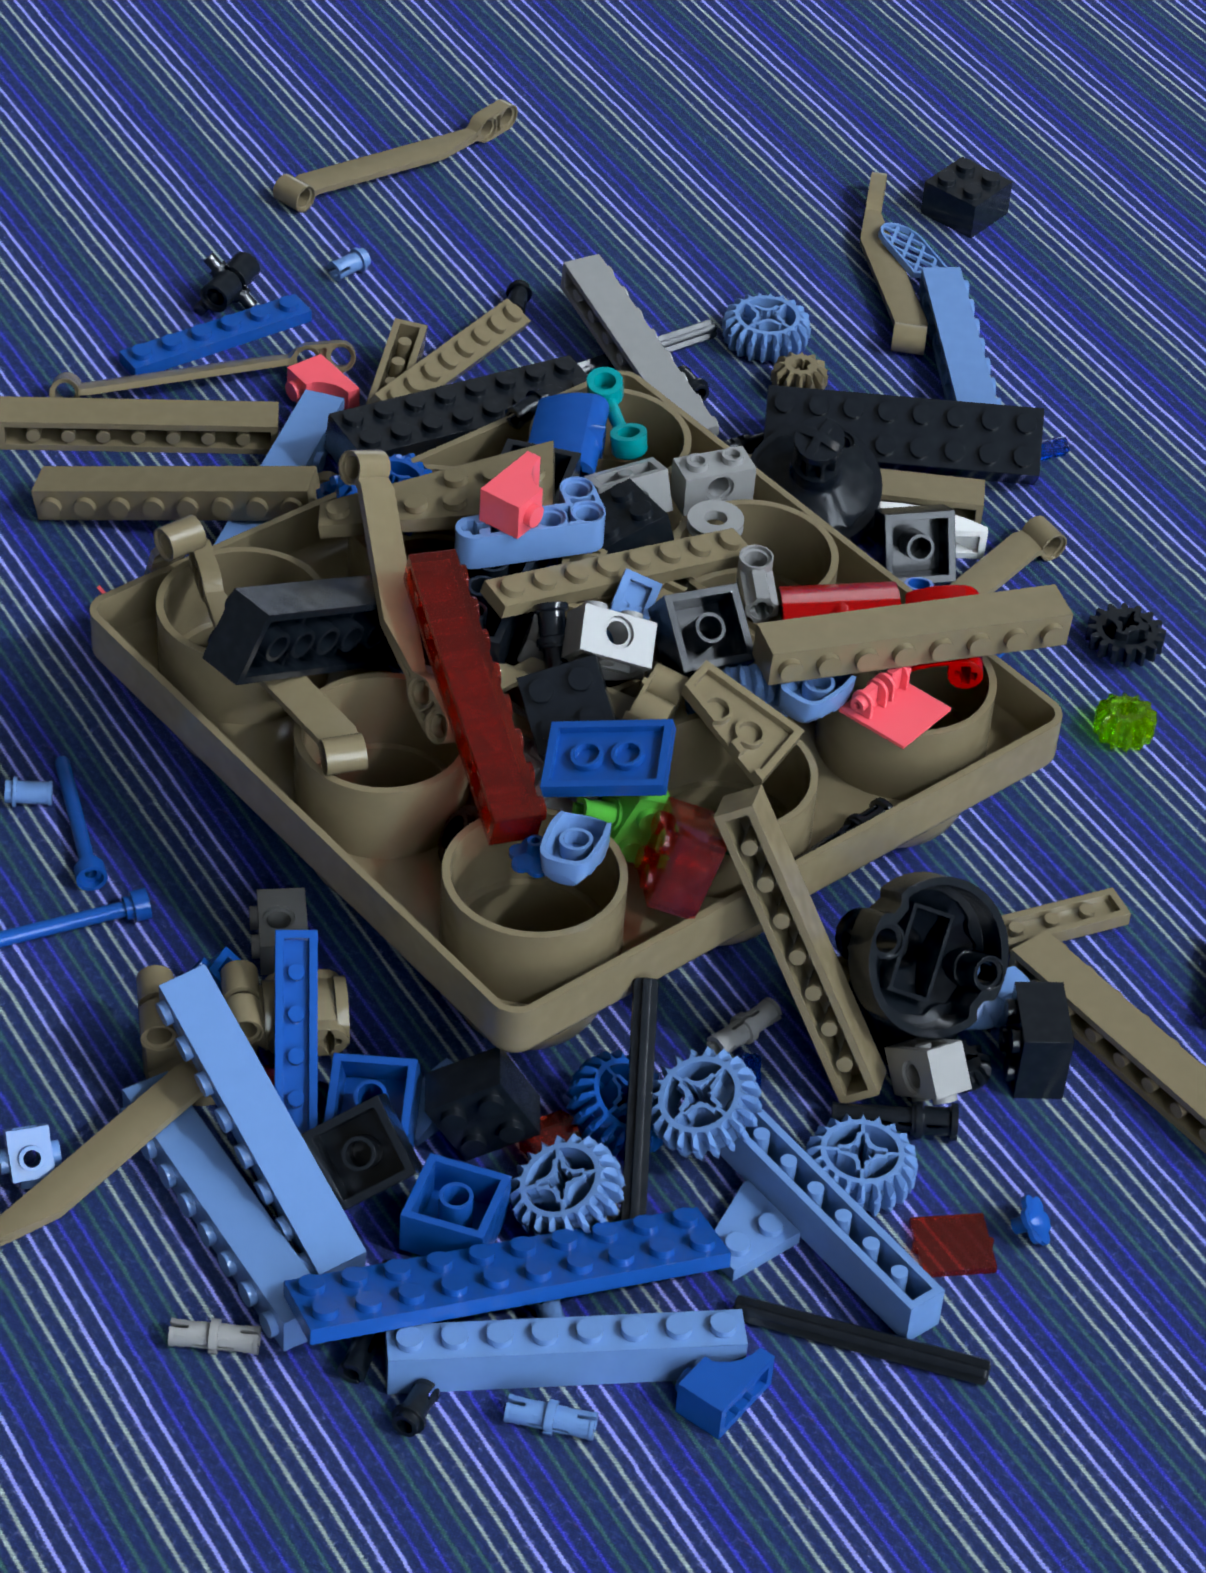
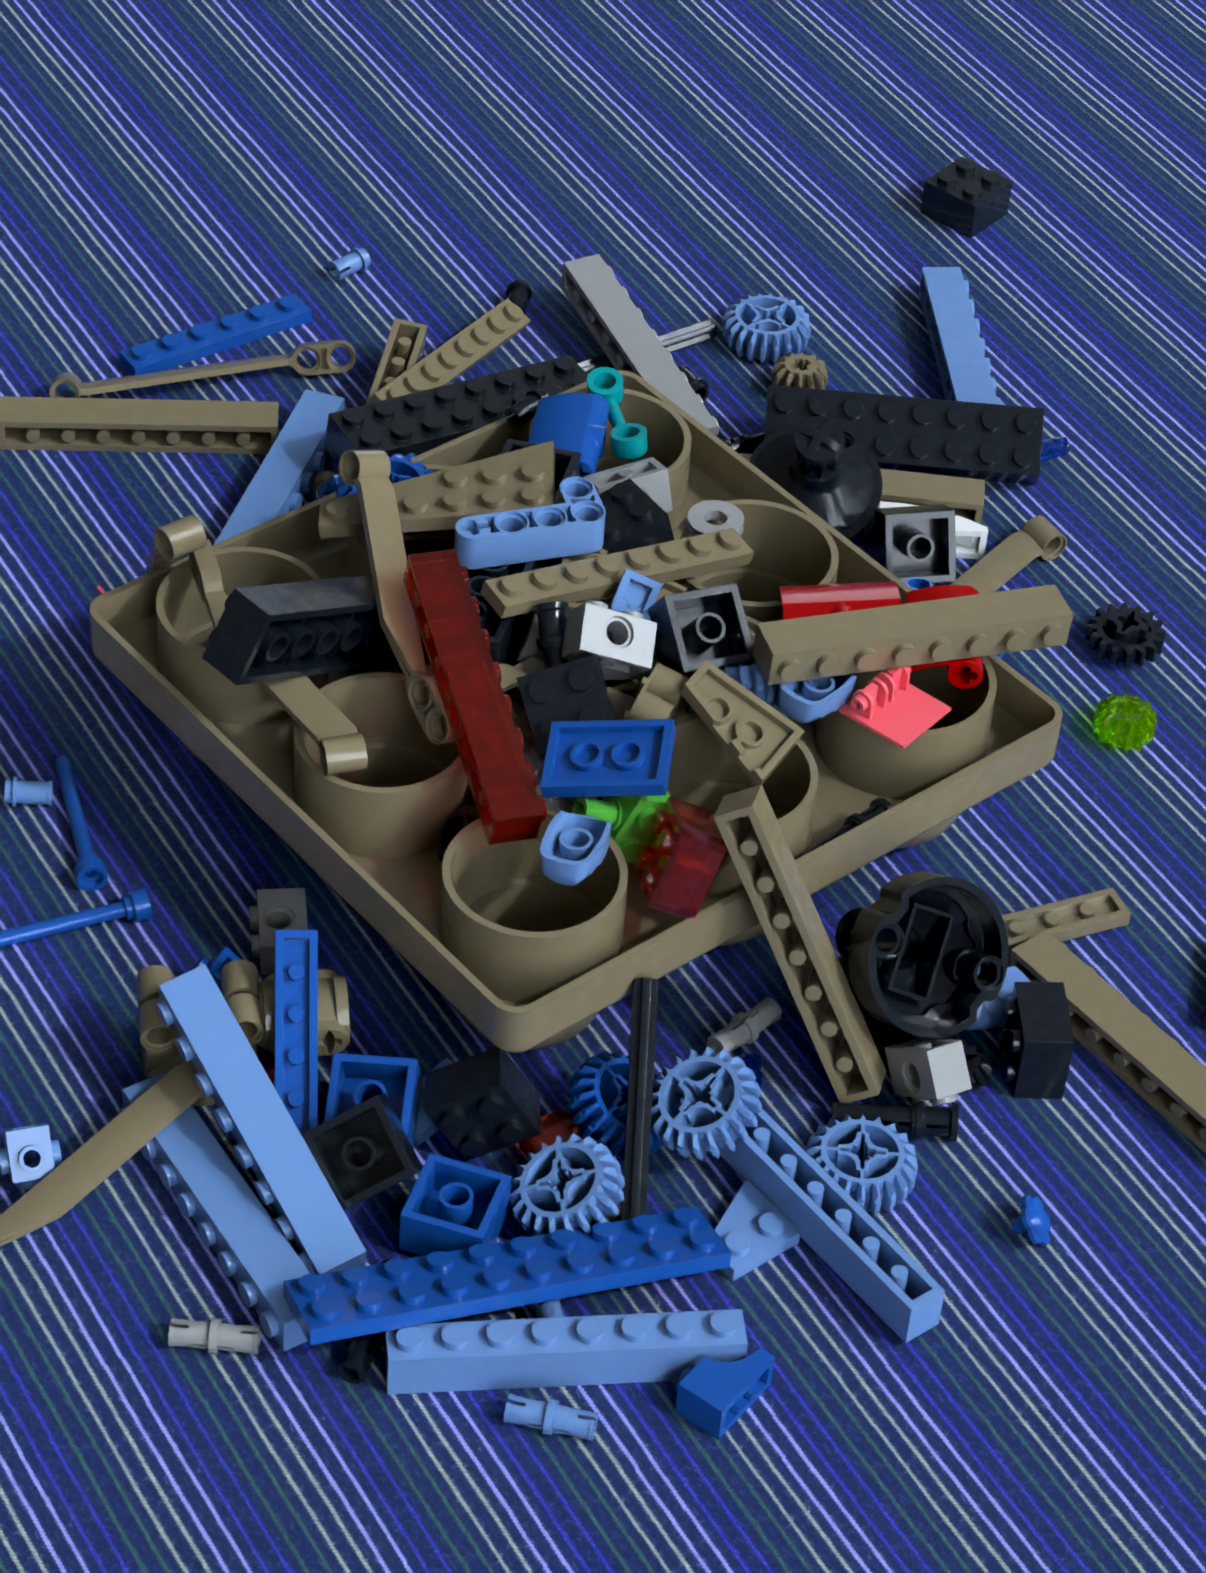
dark tan brick [31,466,320,521] -> none
black pin [193,251,260,316] -> none
dark tan piece [273,99,518,213] -> none
coral arch [285,354,360,410] -> none
black pin [392,1379,440,1437] -> none
coral arch [479,451,544,539] -> none
blue plant [509,835,545,878] -> none
light grey brick [670,446,756,516] -> none
black axle [733,1295,991,1385] -> none
light grey piece [736,544,779,623] -> none
dark tan piece [860,172,928,355] -> none
medium blue window [878,222,947,278] -> none
clear red piece [909,1213,997,1277] -> none

